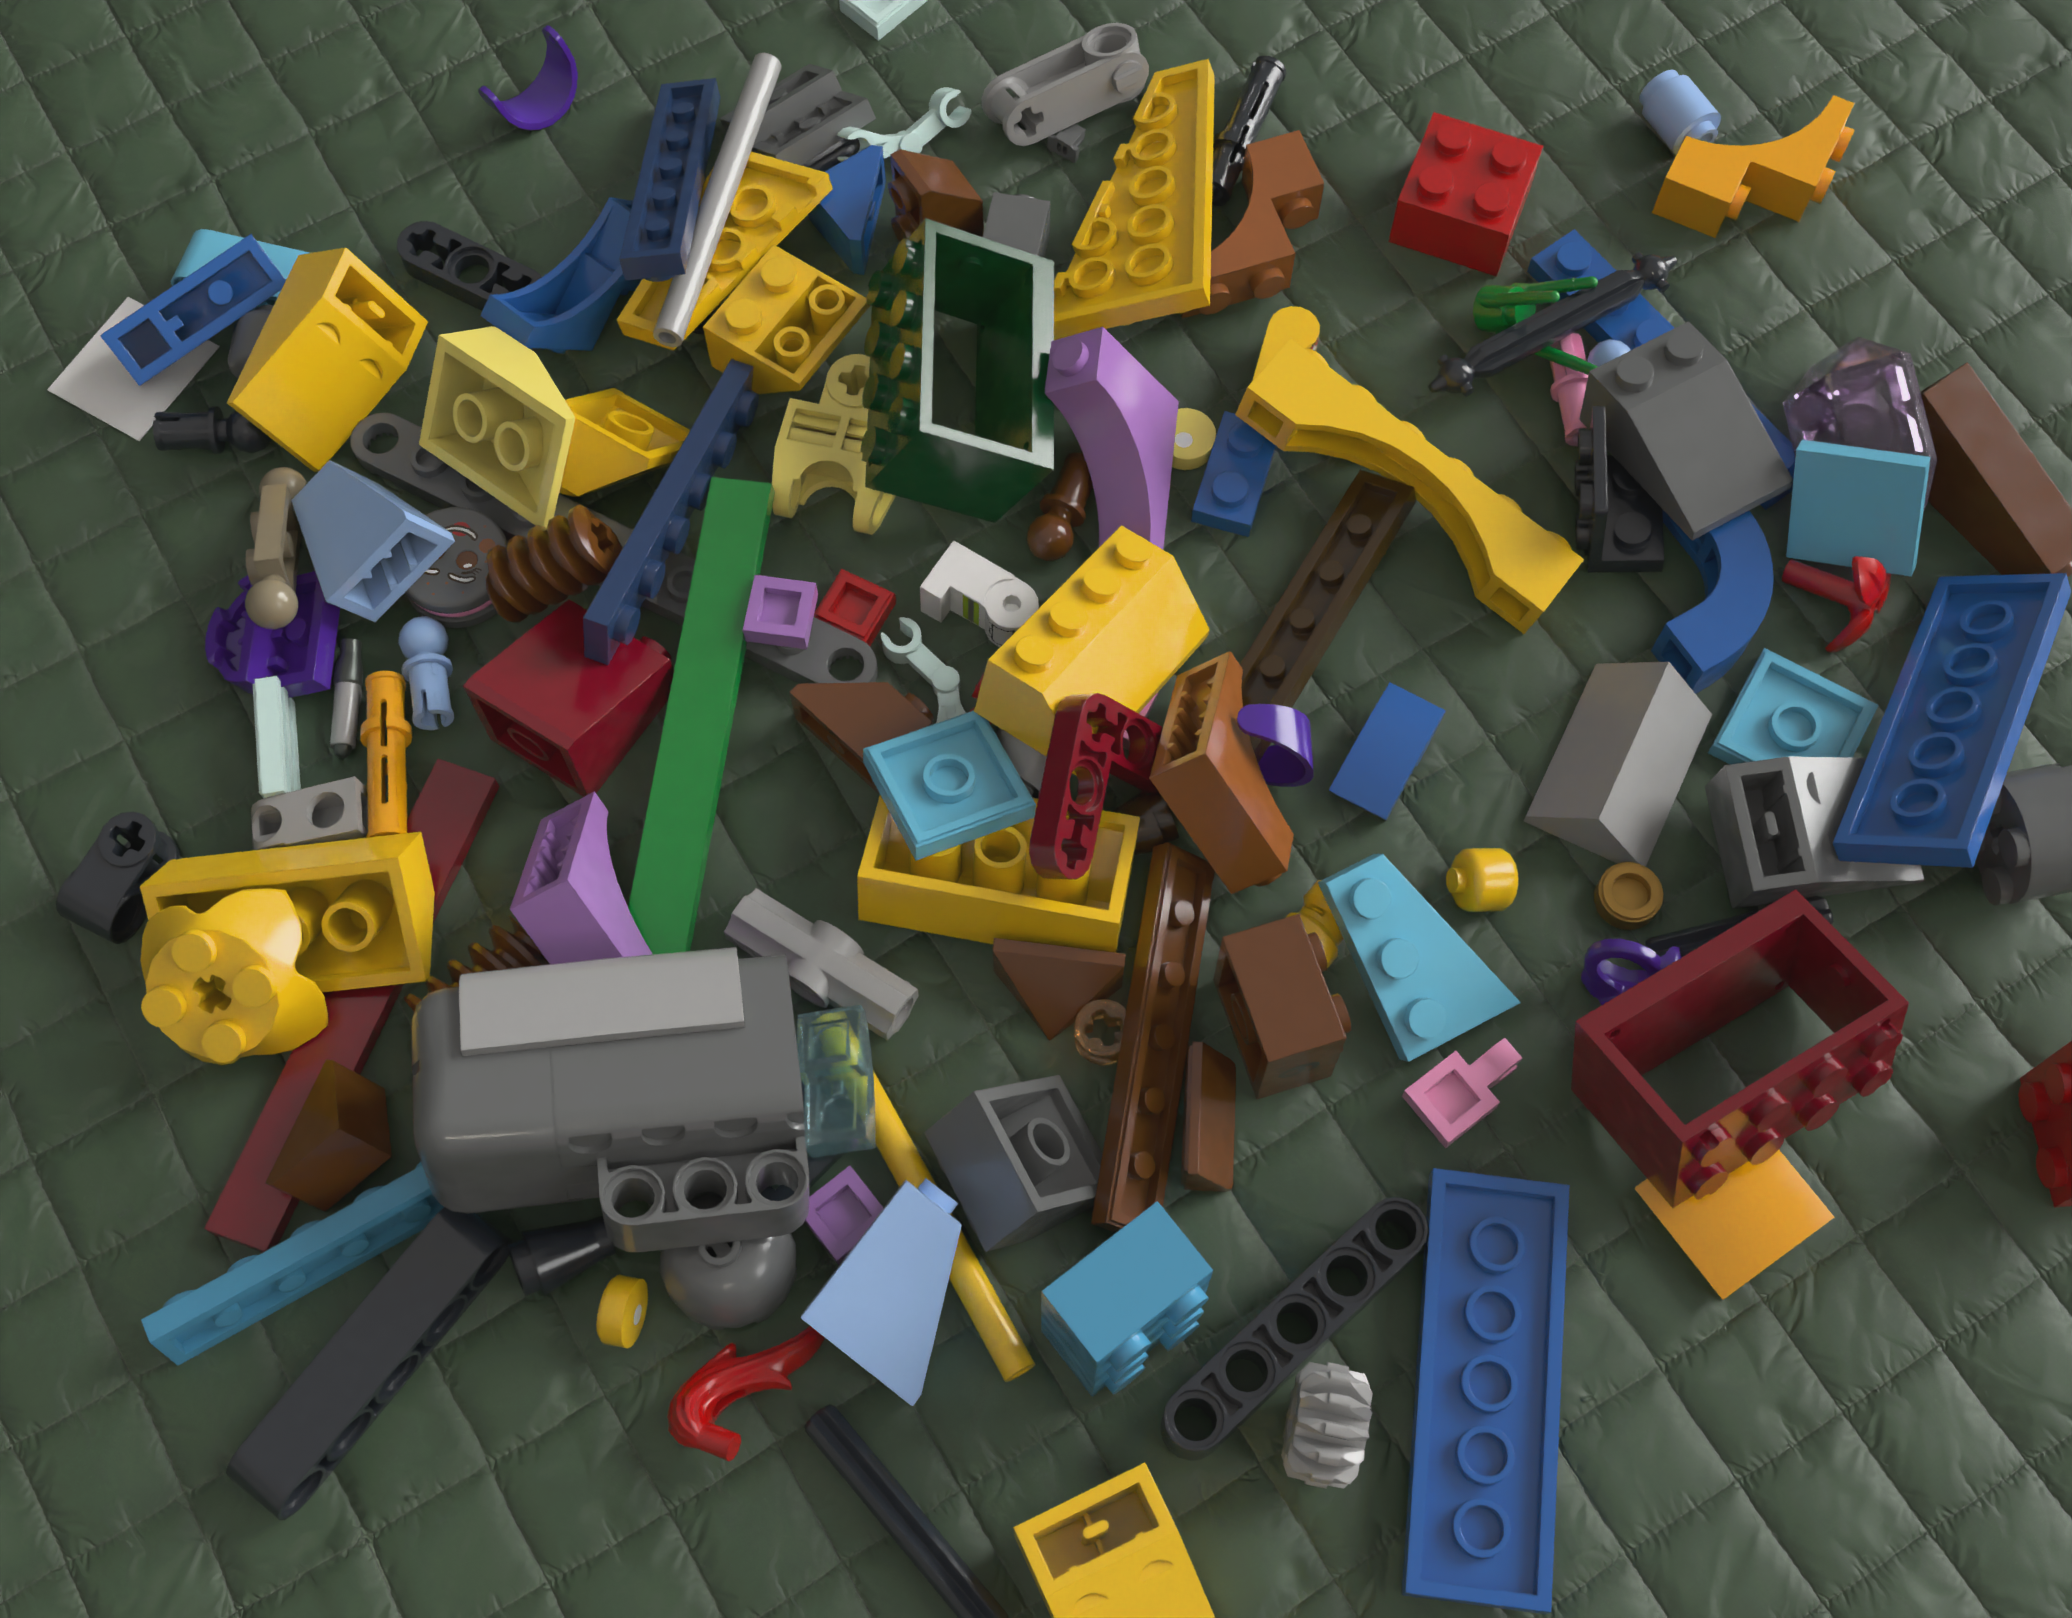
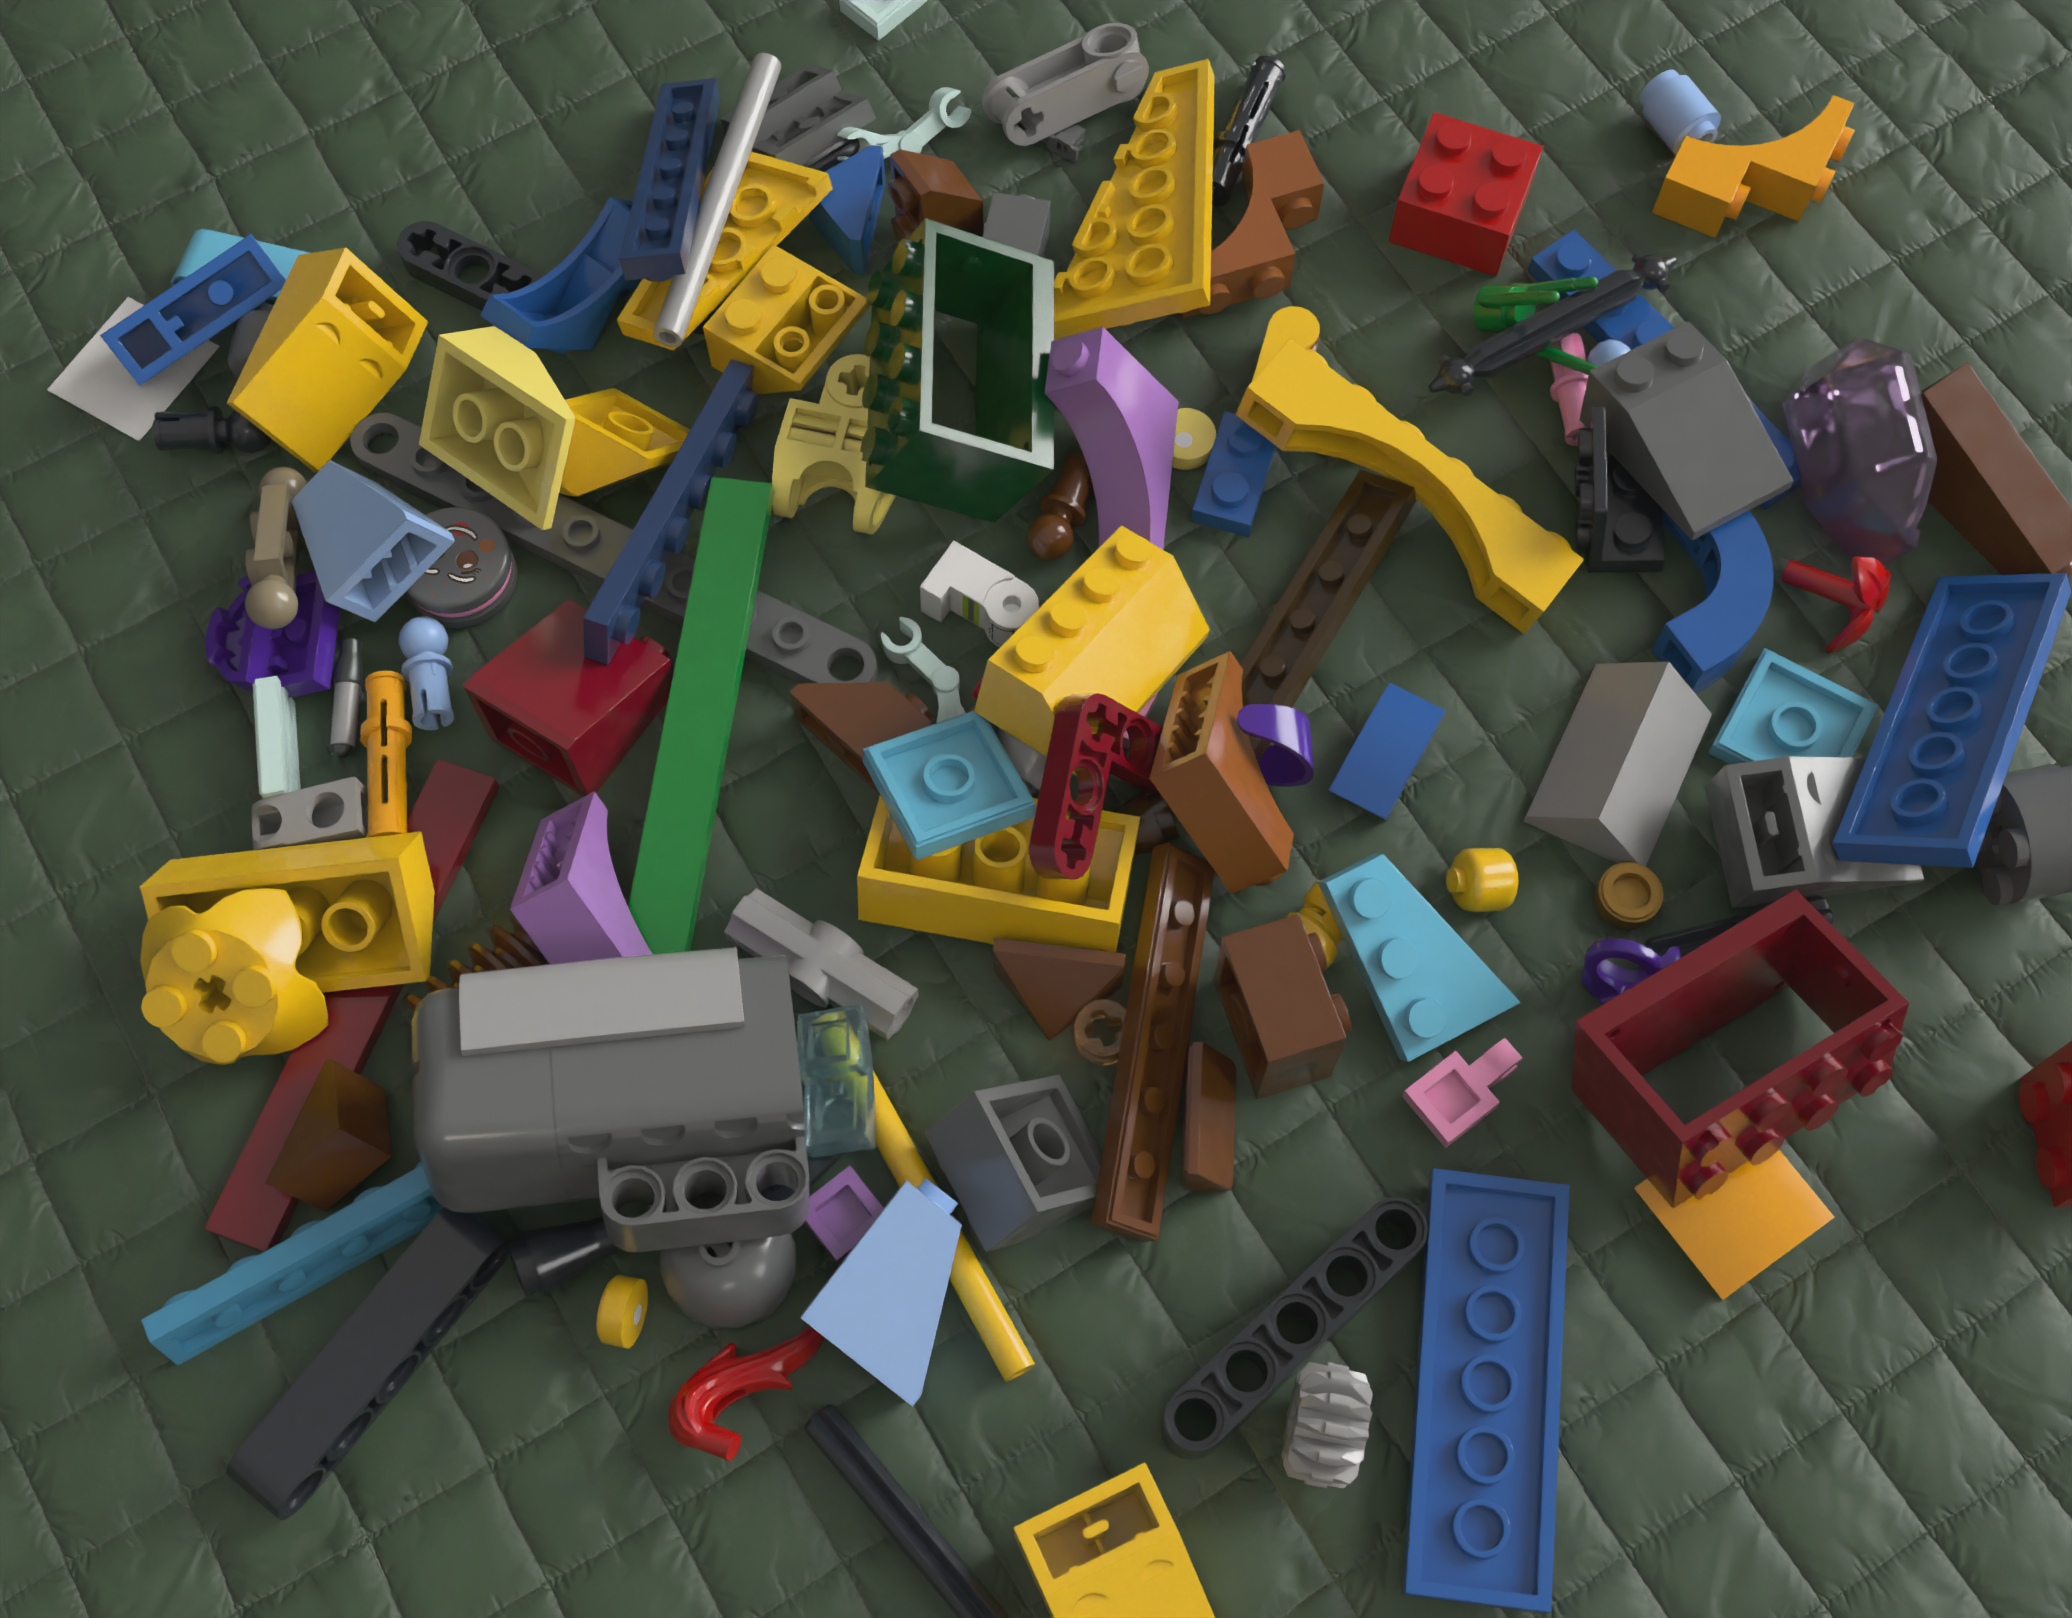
black piece [56,811,180,944] -> none
dark purple helmet [478,25,578,130] -> none
reddish brown piece [486,505,623,623] -> none
medium lavender plate [743,575,818,649] -> none
red tile [814,569,896,646] -> none
dark azure brick [1041,1201,1213,1397] -> none
medium azure tile [1786,440,1931,577] -> none

